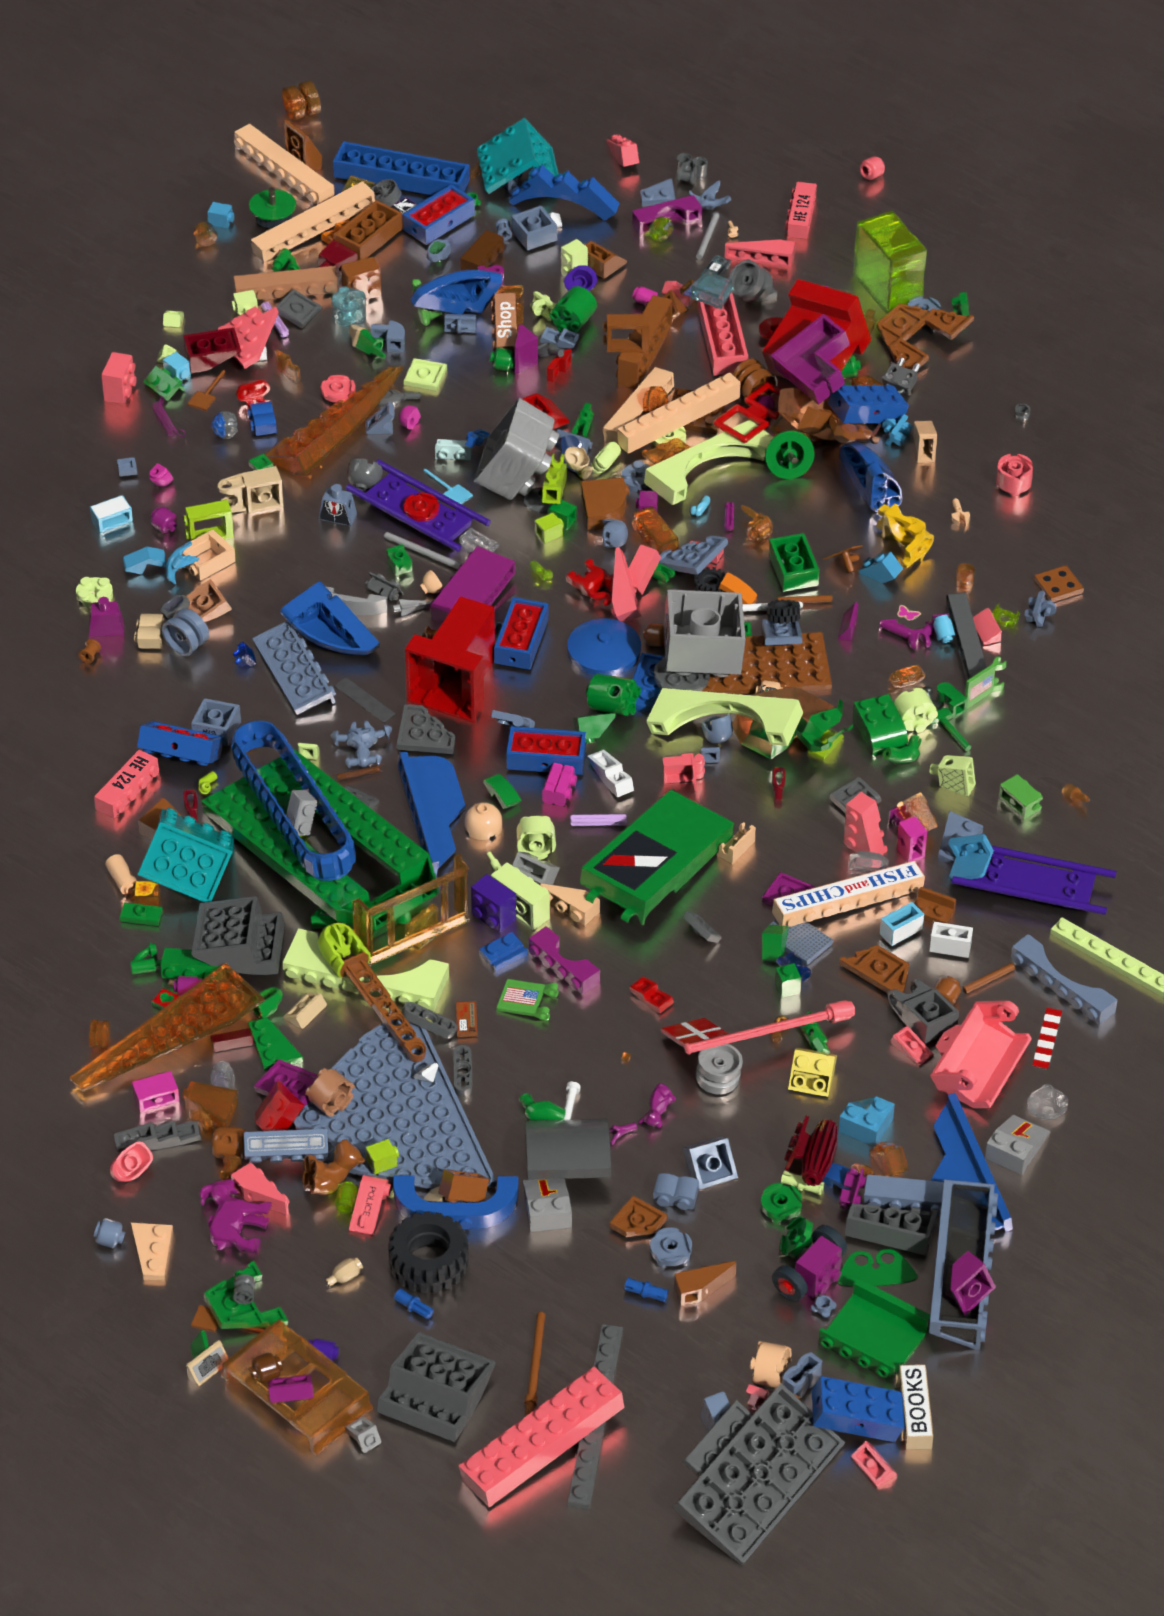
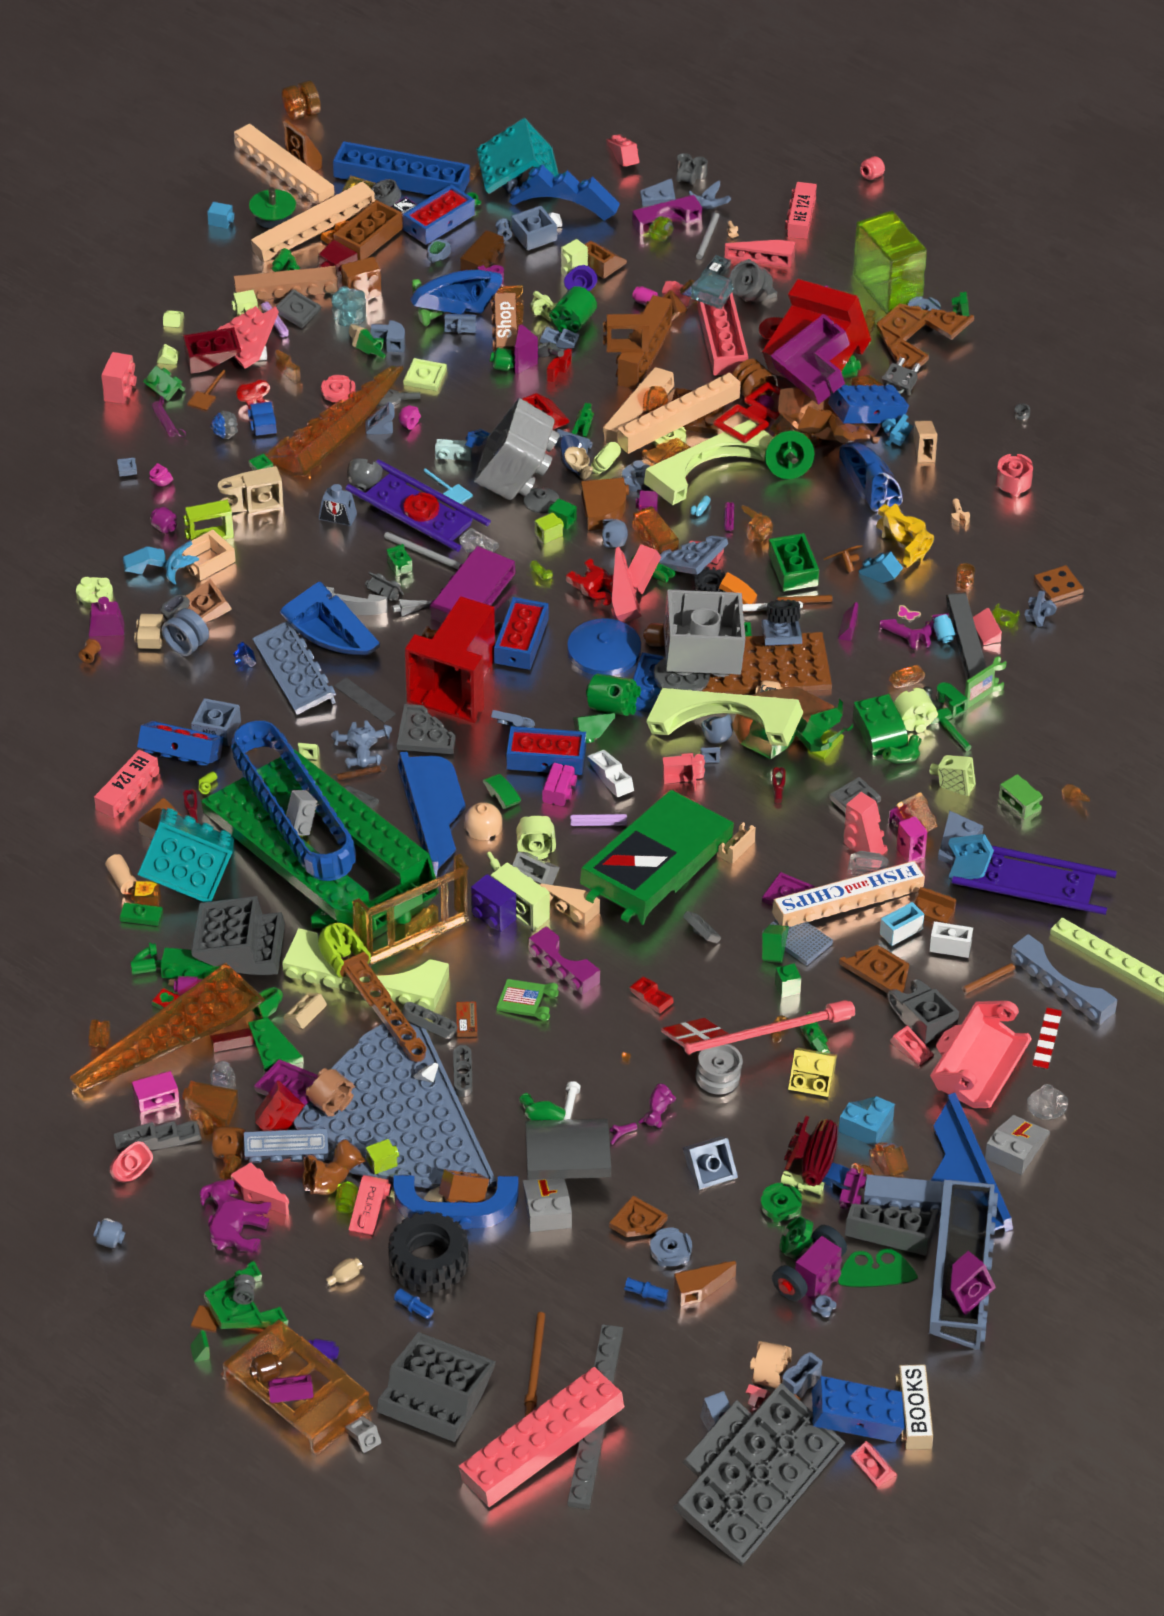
brick [90,495,133,533] -> none
light nougat wing [131,1223,173,1281] -> none
medium azure brick [163,352,191,380] -> none
slope [187,1340,230,1386] -> none
clear orange head [193,222,218,247] -> none
light nougat brick [420,570,444,594] -> none
blue plate [479,932,528,972] -> none
lime brick [542,454,567,504] -> none
sand blue brick [653,1173,699,1210] -> none
clear blue piece [776,952,812,983] -> none
green panel [818,1278,931,1381] -> none
dark orange head [934,976,961,1005] -> none

